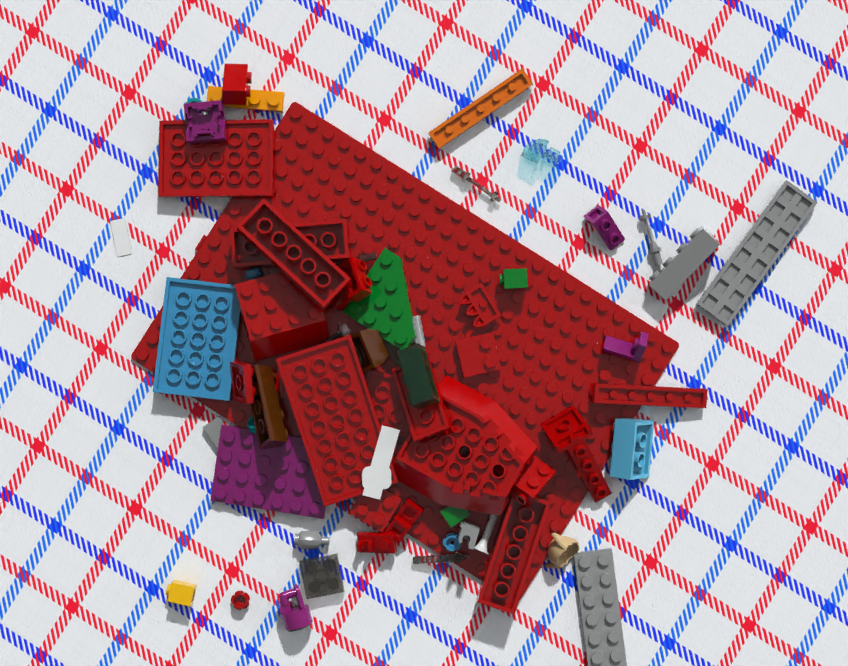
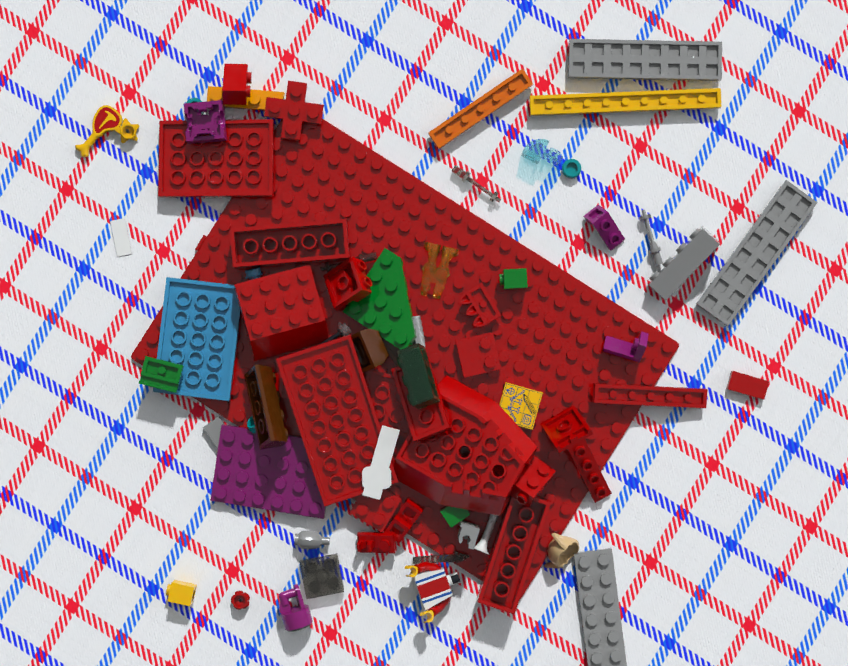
red plate [230,361,256,404] -> none
red brick [237,199,351,310] -> none
dark azure plate [443,533,462,552] -> none
medium azure slope [609,418,654,480] -> none
none -> yellow piece [75,105,123,158]
none -> yellow plate [115,118,139,143]
none -> green plate [139,356,184,393]
none -> red plate [264,81,324,141]
none -> torso [404,561,461,623]
none -> piece [420,242,460,299]
none -> yellow tile [499,382,543,430]
none -> yellow plate [529,88,722,116]
none -> teal tile [562,159,581,179]
none -> light grey plate [568,39,722,81]
none -> red tile [726,371,770,400]

